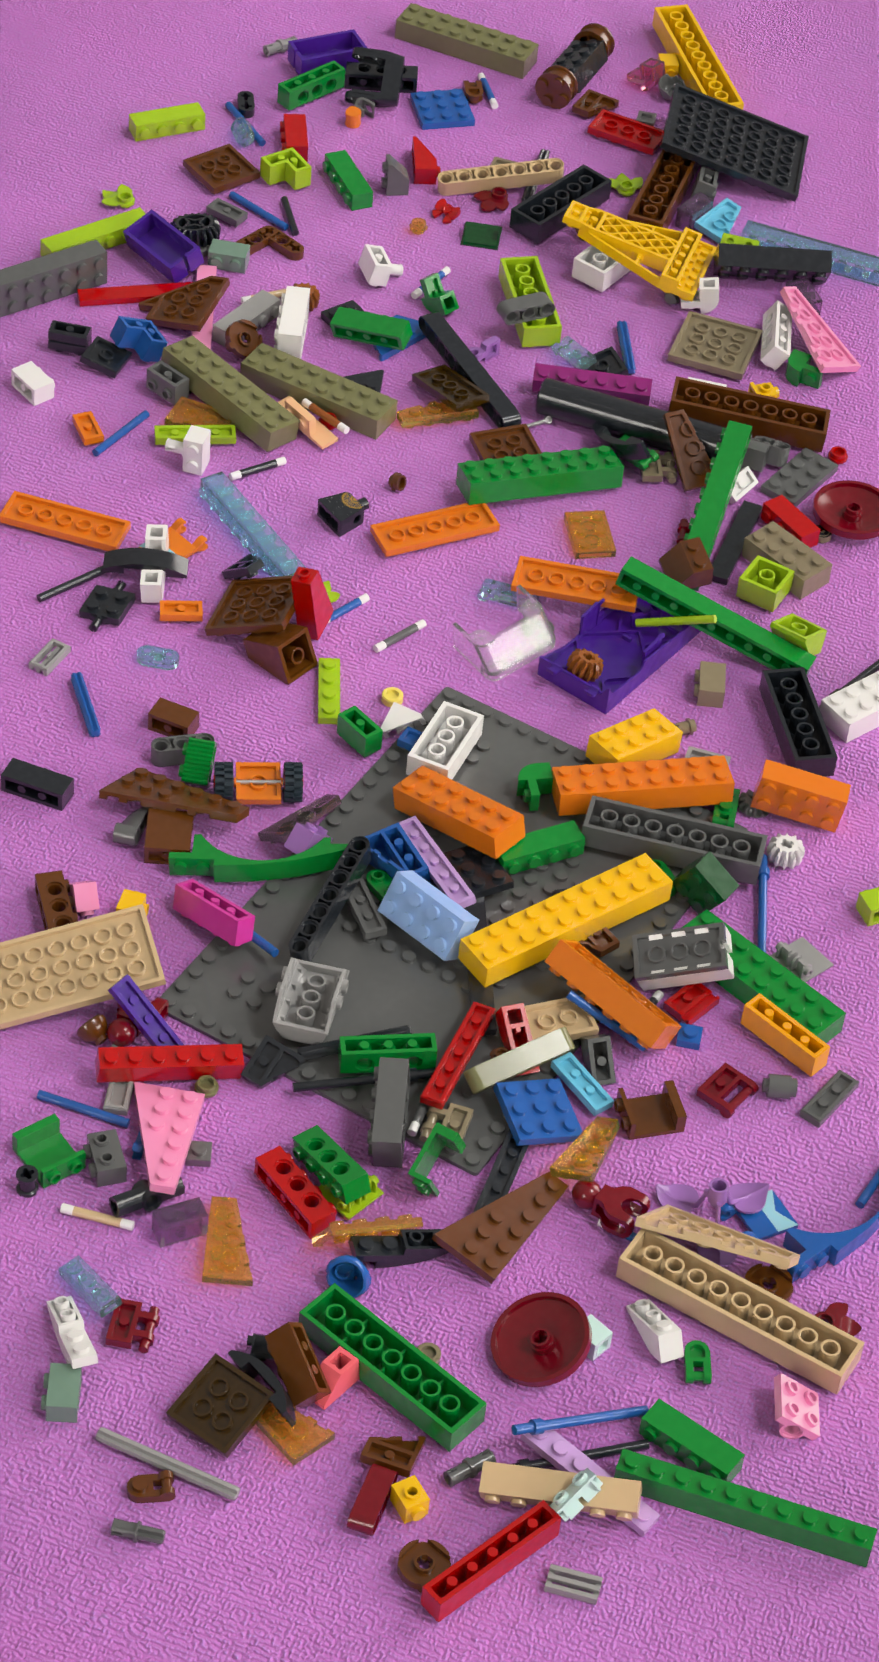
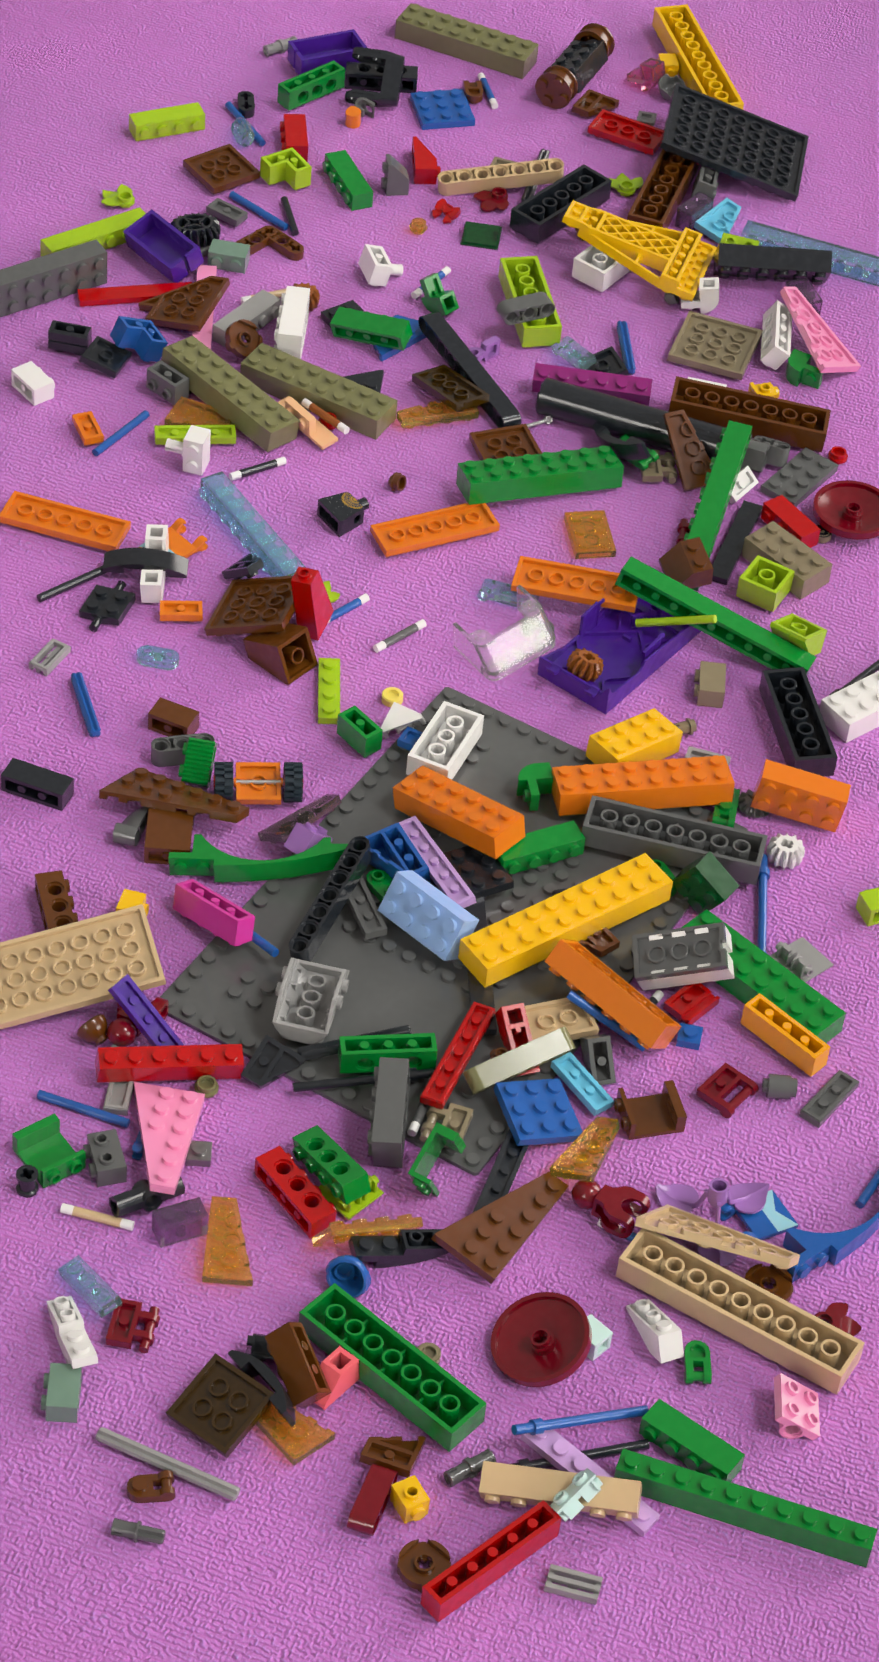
bright pink slope [69,880,100,916] -> none

